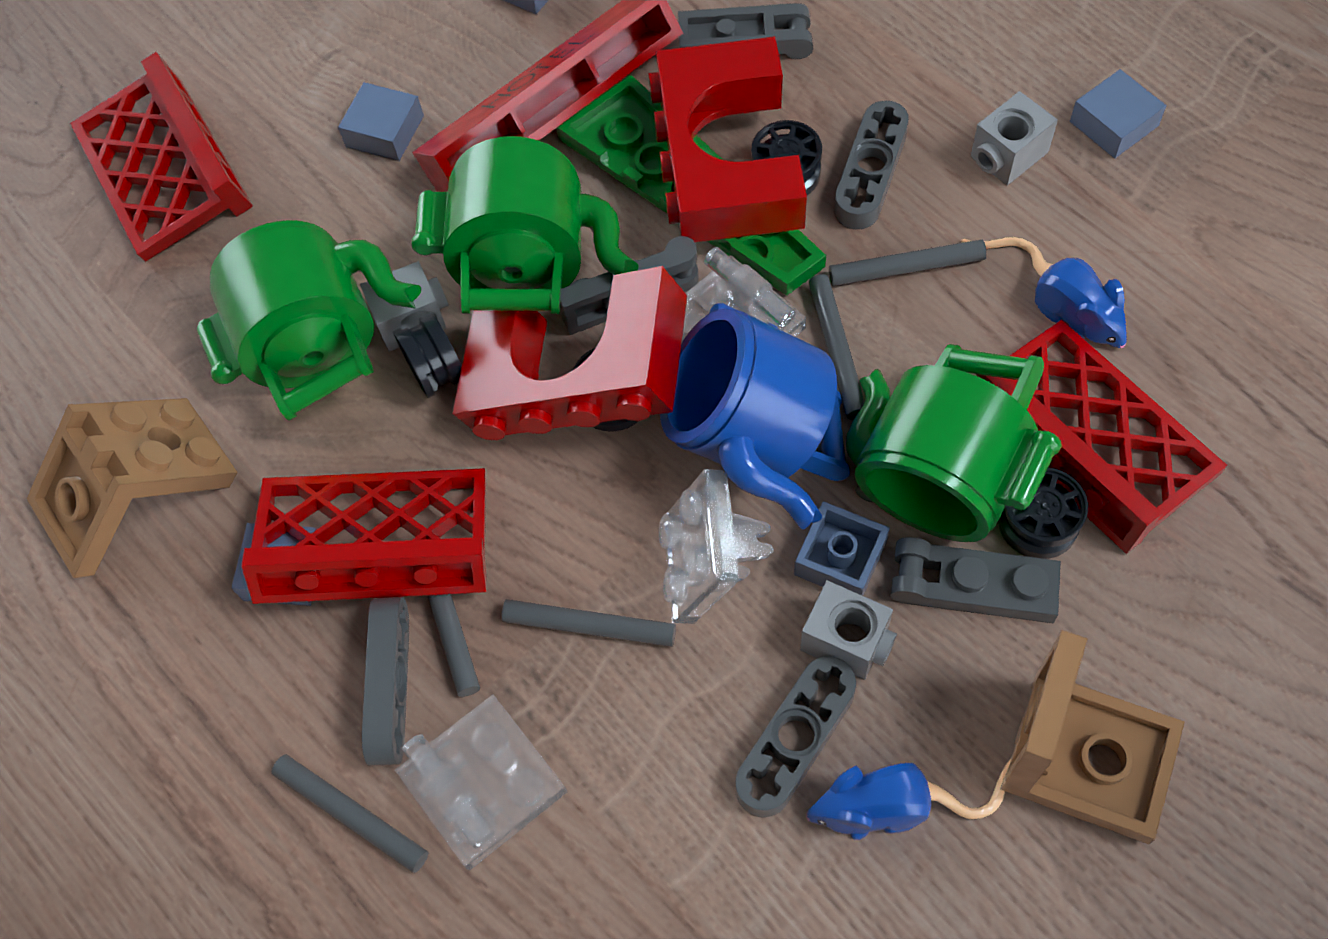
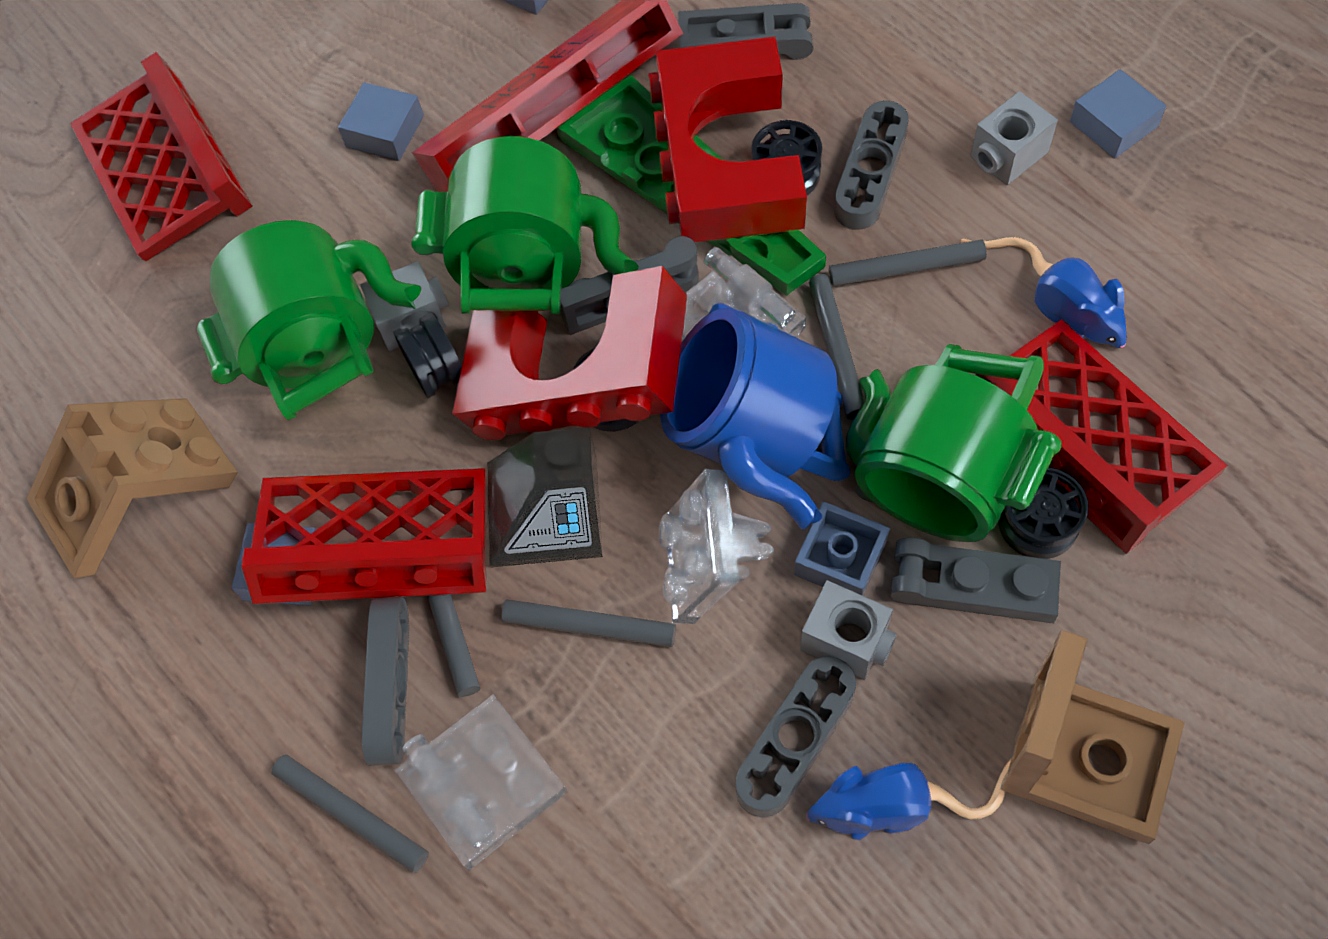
none -> clear smoke slope [487,427,603,568]

